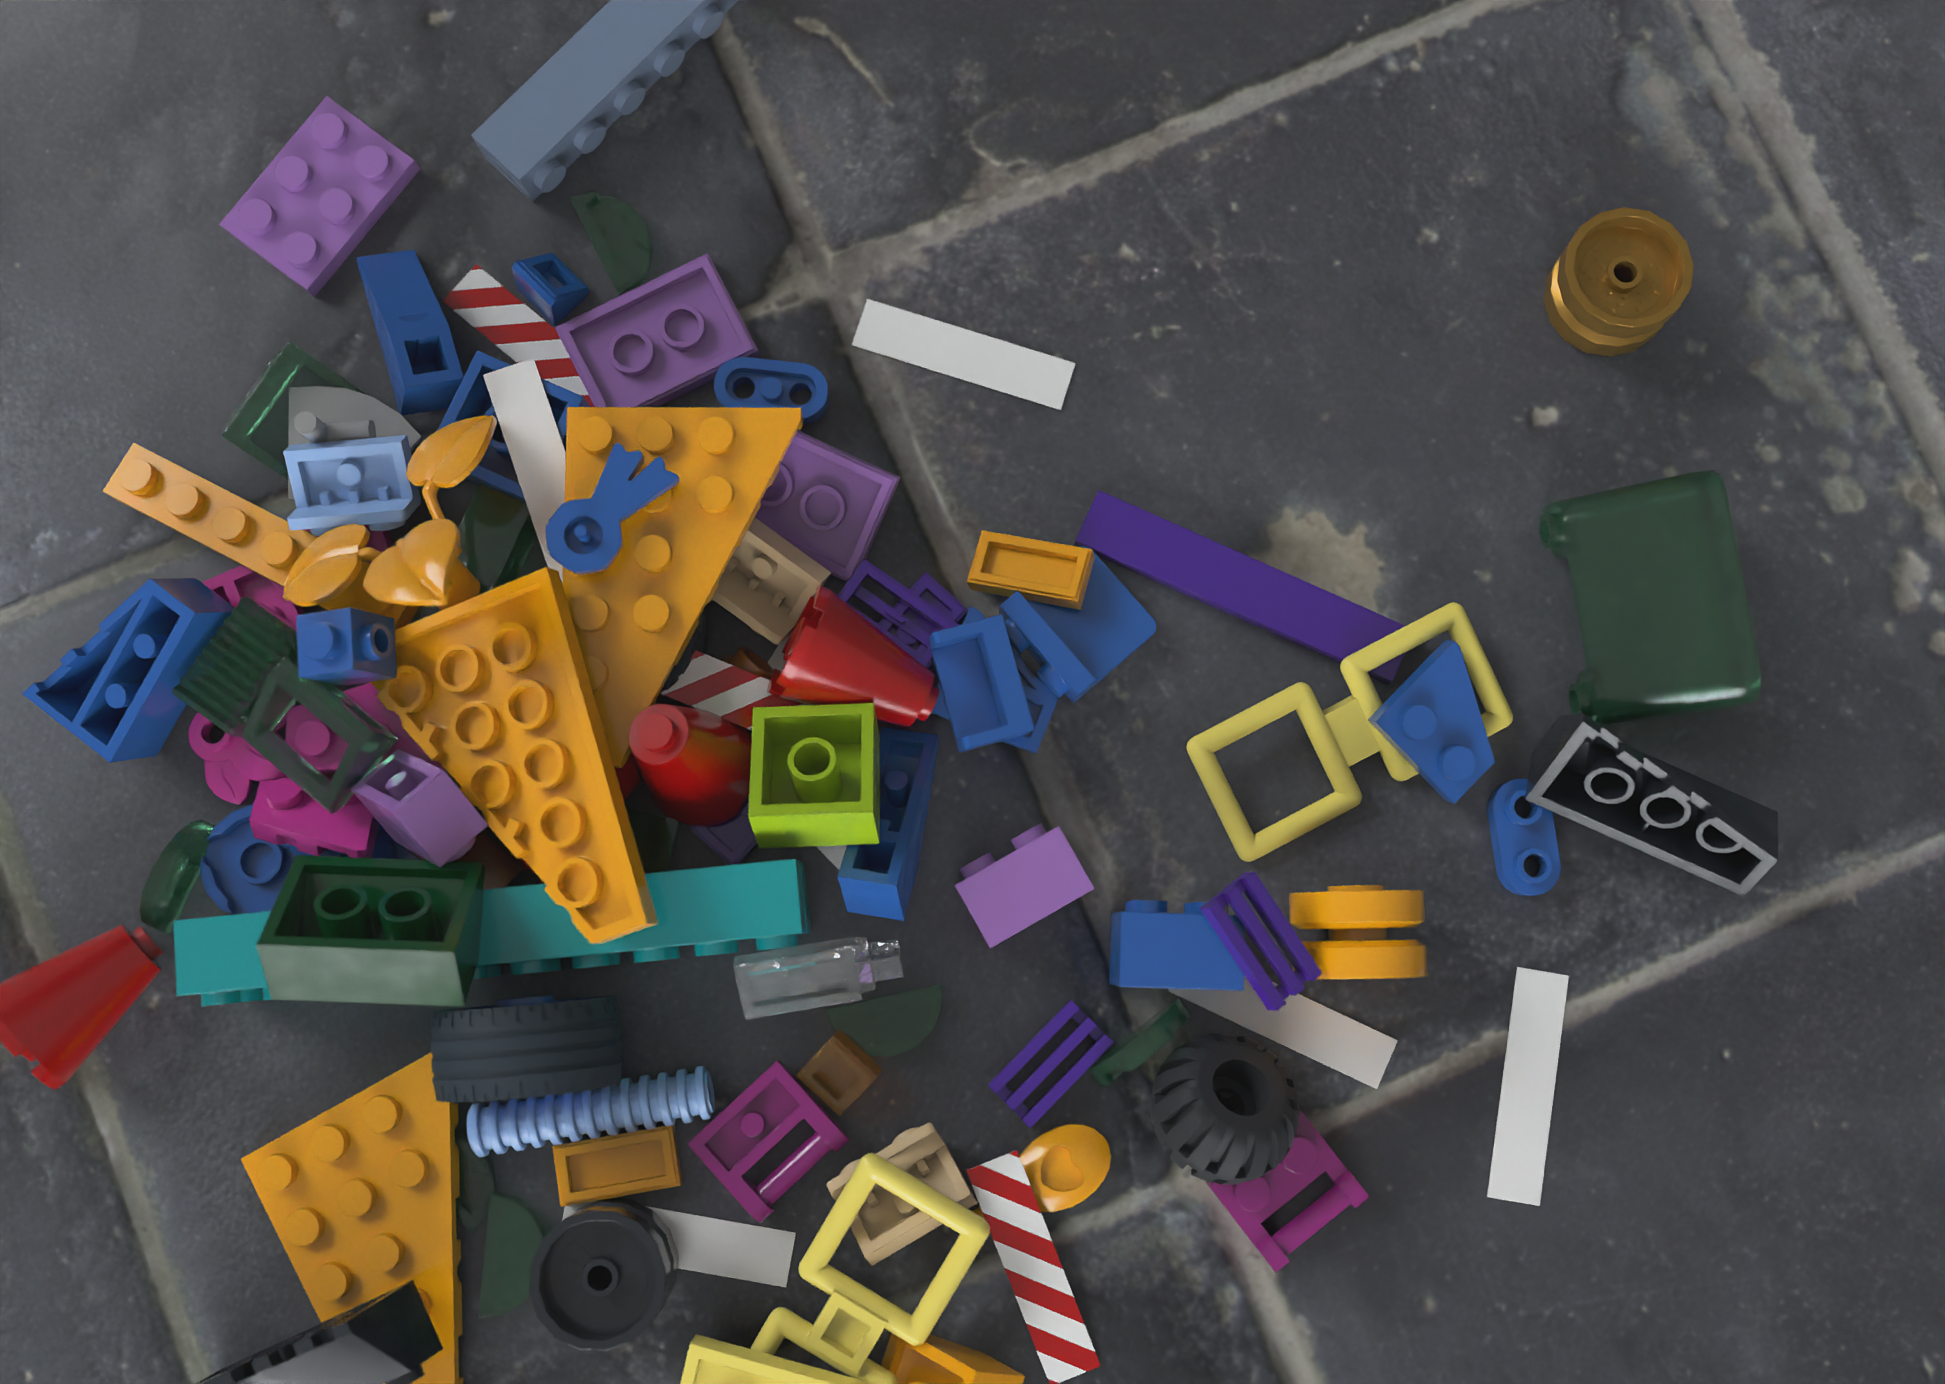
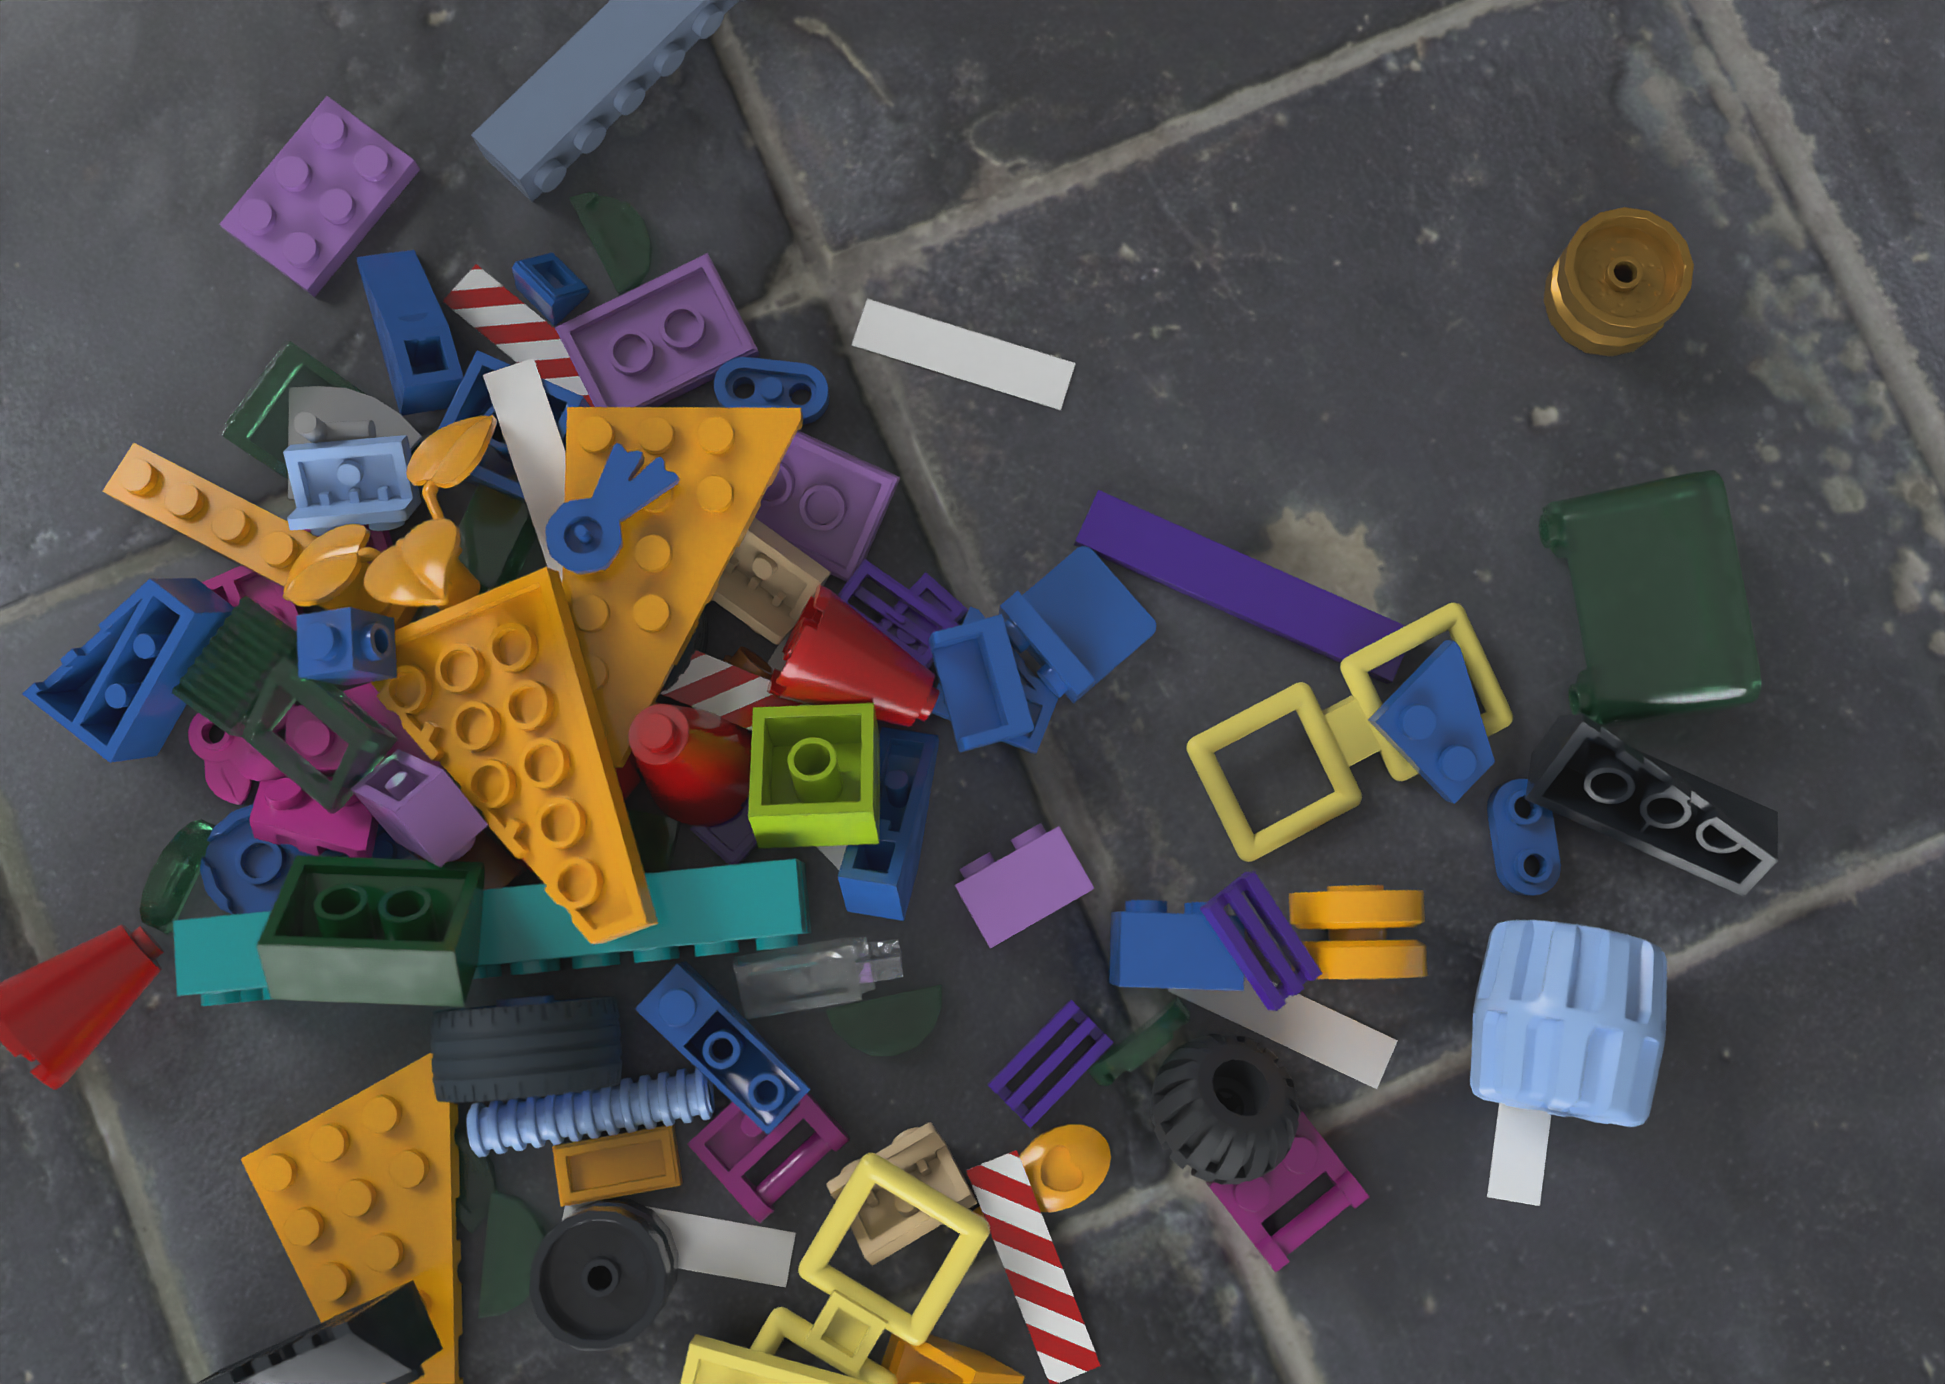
clear orange tile [796,1029,882,1116] -> none
light orange tile [967,530,1095,610] -> none
none -> blue slope [635,961,811,1135]
none -> light blue wheel [1470,920,1667,1127]

